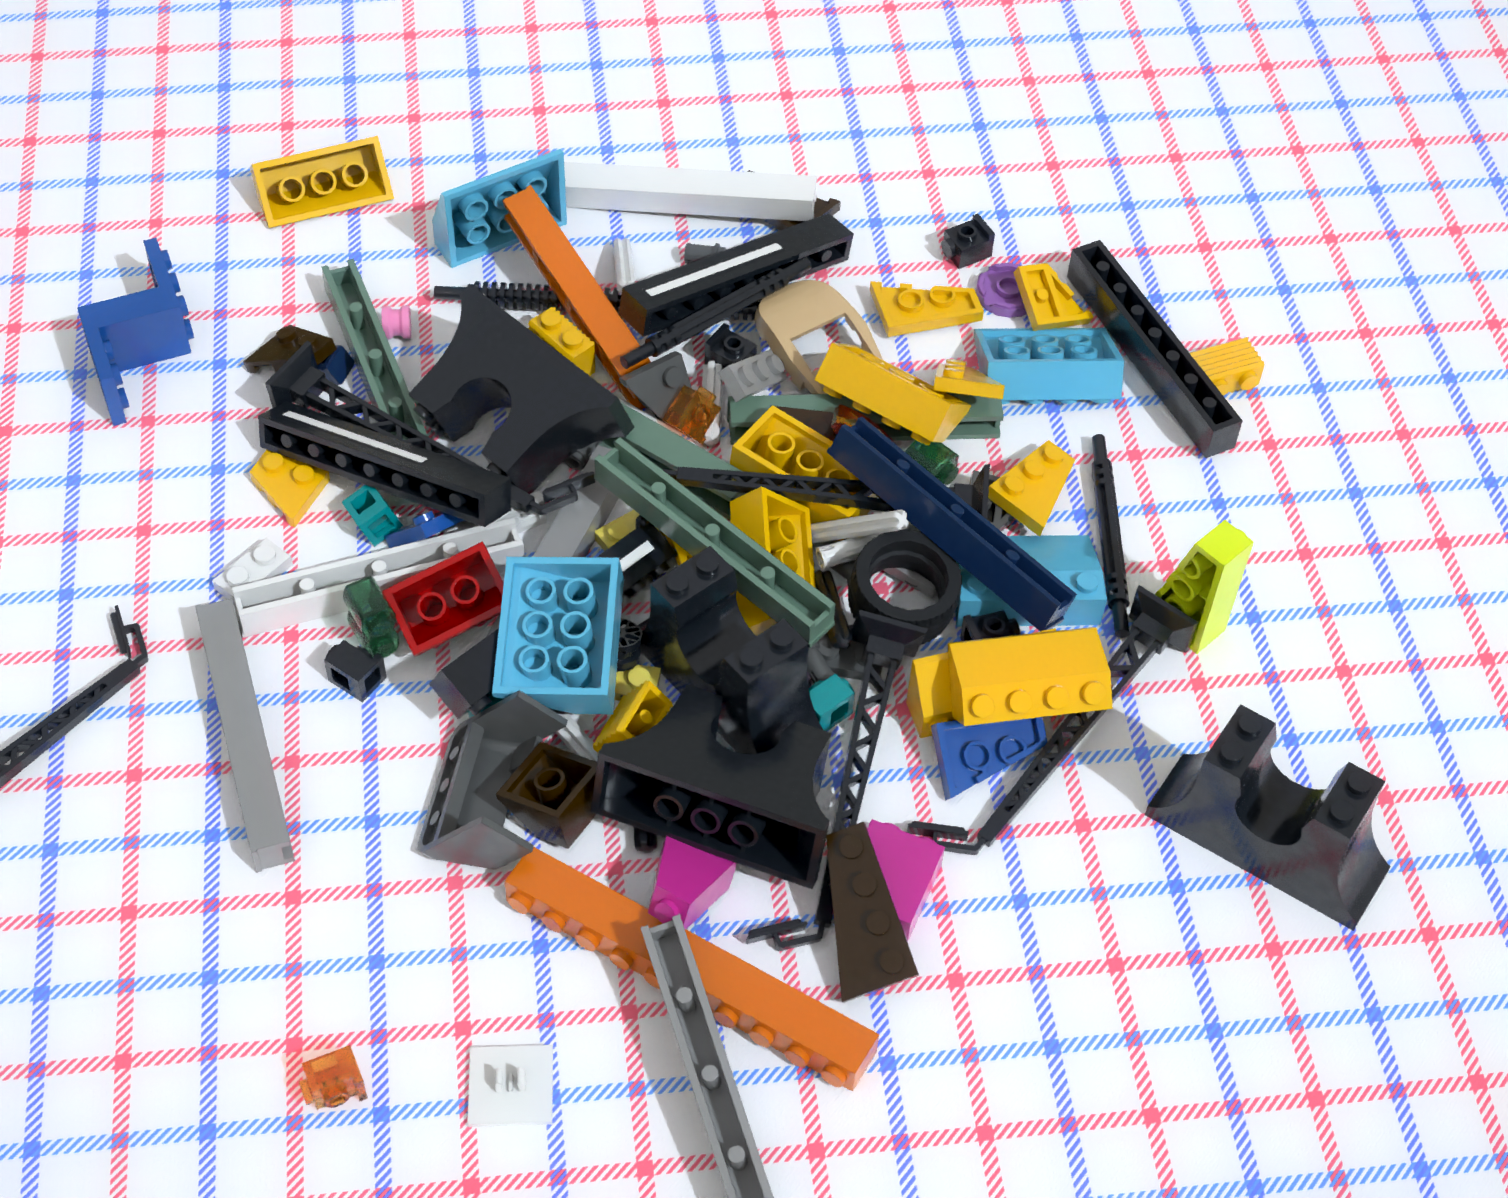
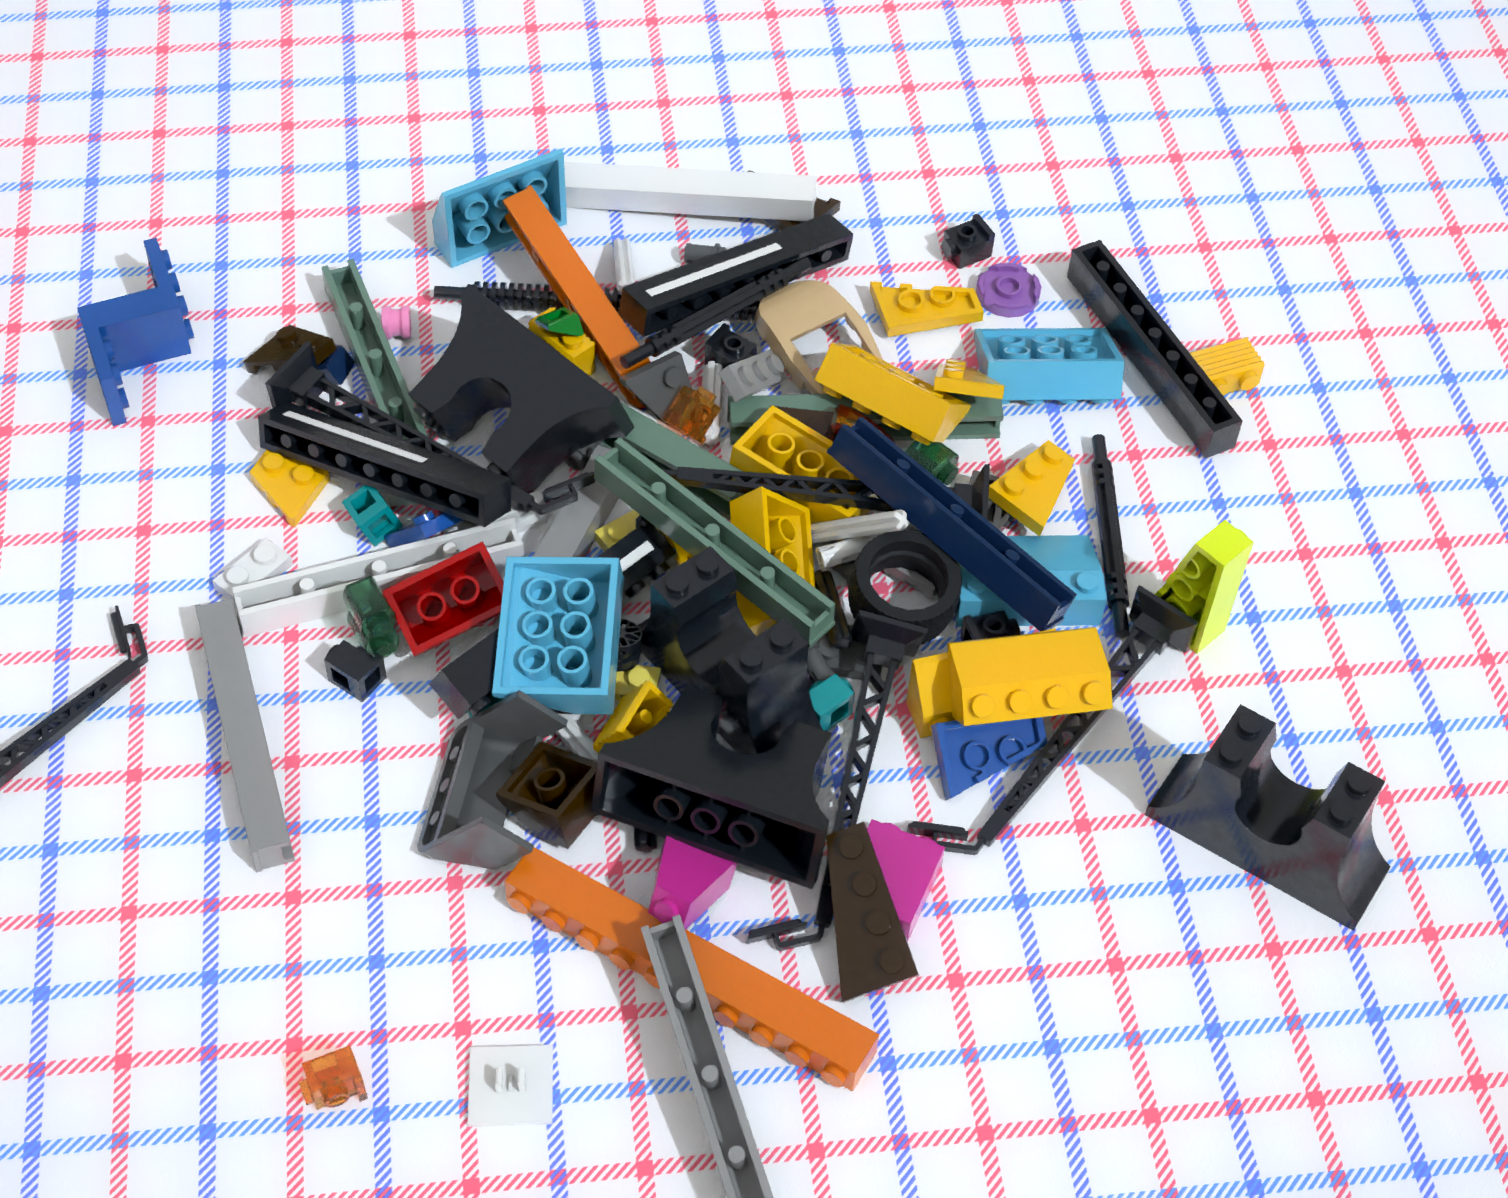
yellow slope [249,136,394,228] -> none
yellow wing [1013,263,1094,331] -> none
none -> green slope [535,307,584,336]

